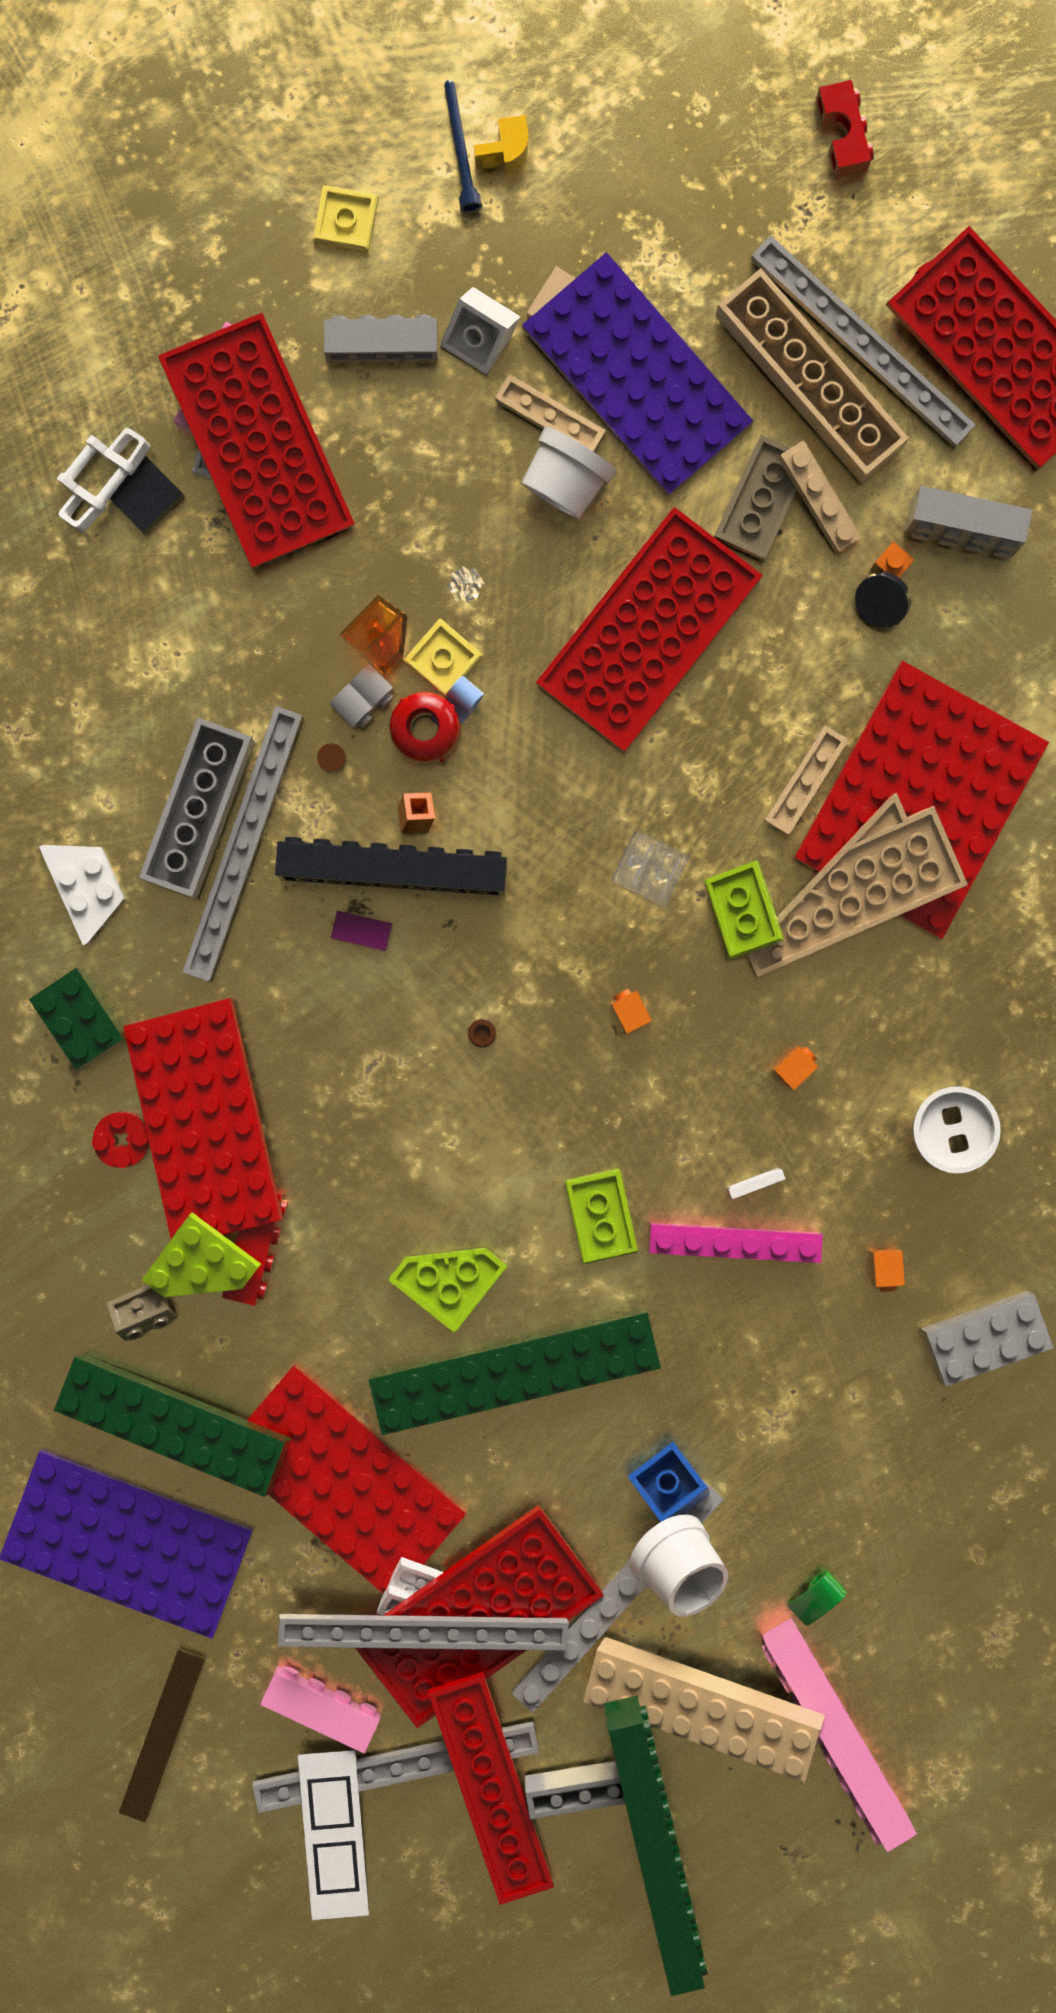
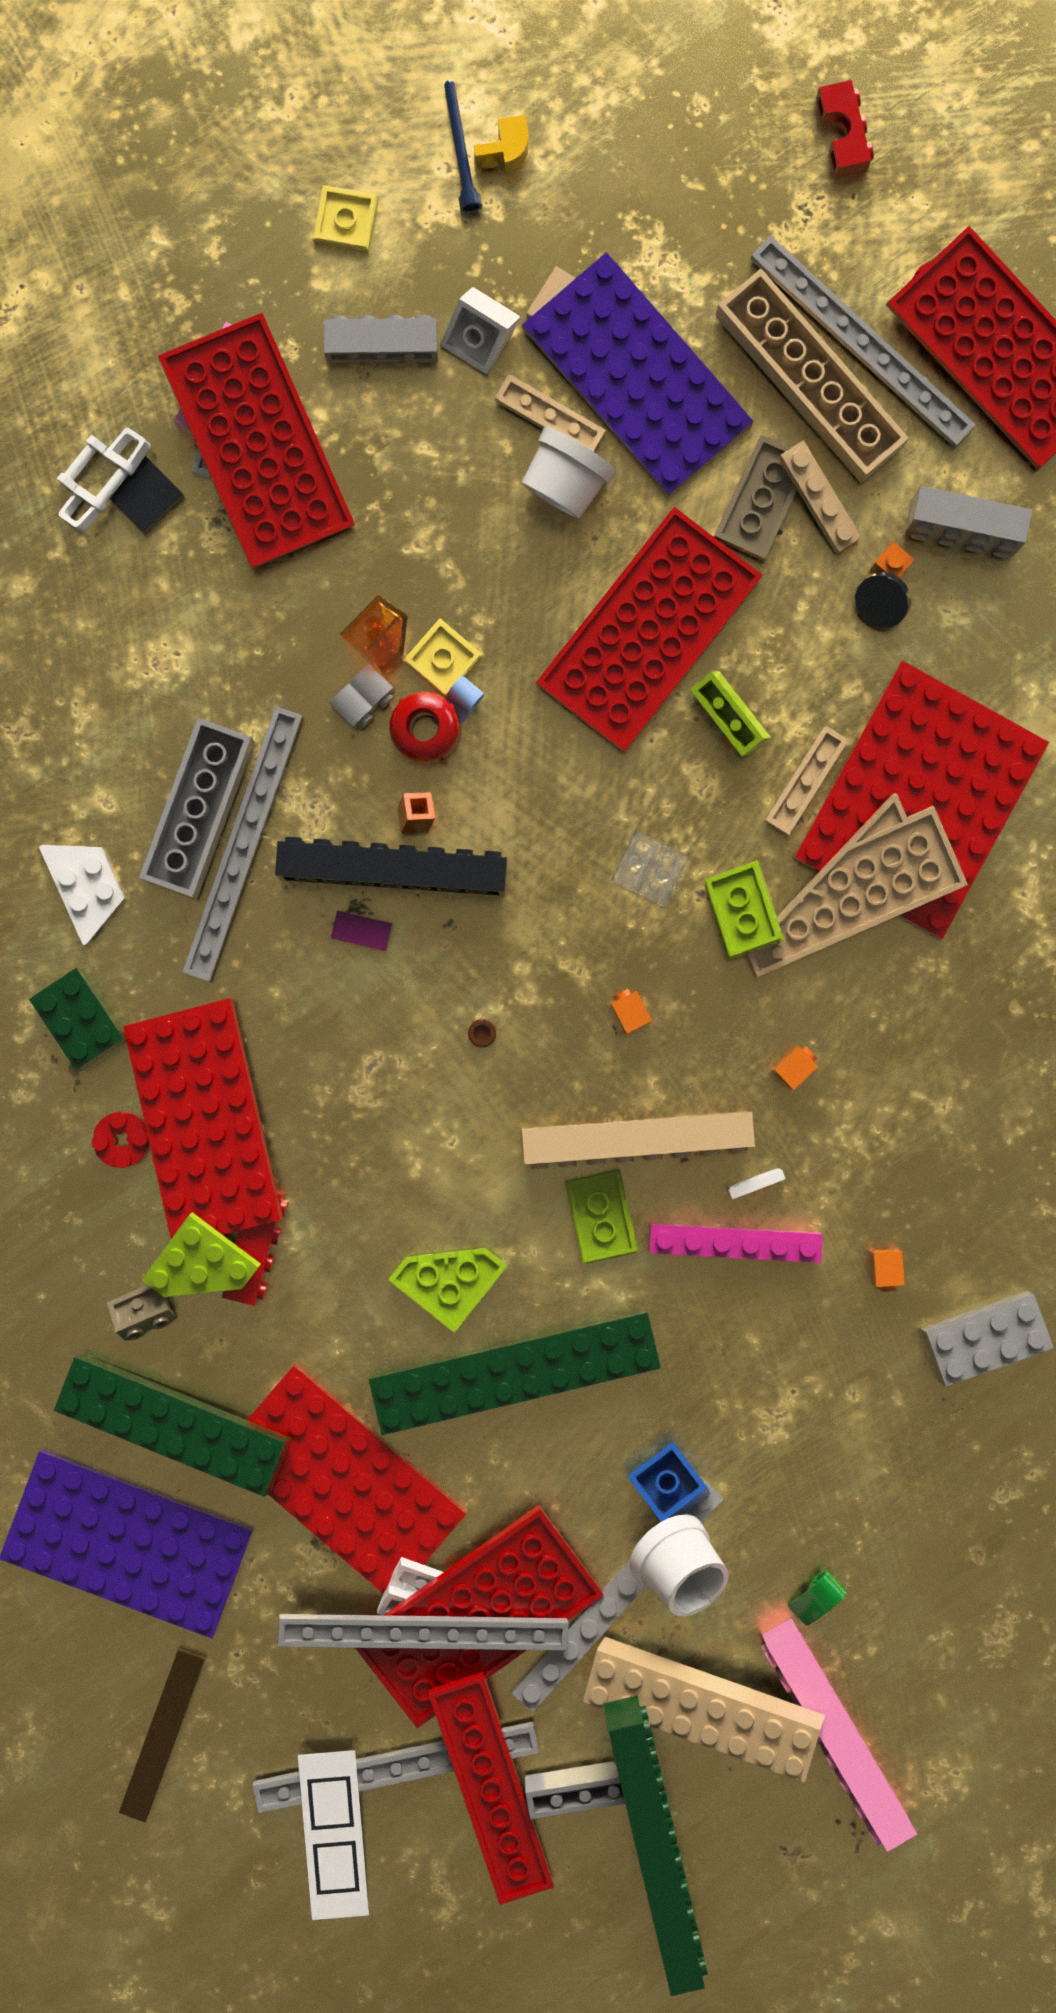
bright pink brick [260,1666,381,1754] -> none
reddish brown tile [317,743,346,773] -> none
clear gear [447,566,484,603] -> none
white piece [912,1087,1001,1173] -> none
none -> tan brick [522,1112,755,1169]
none -> lime brick [690,671,771,757]

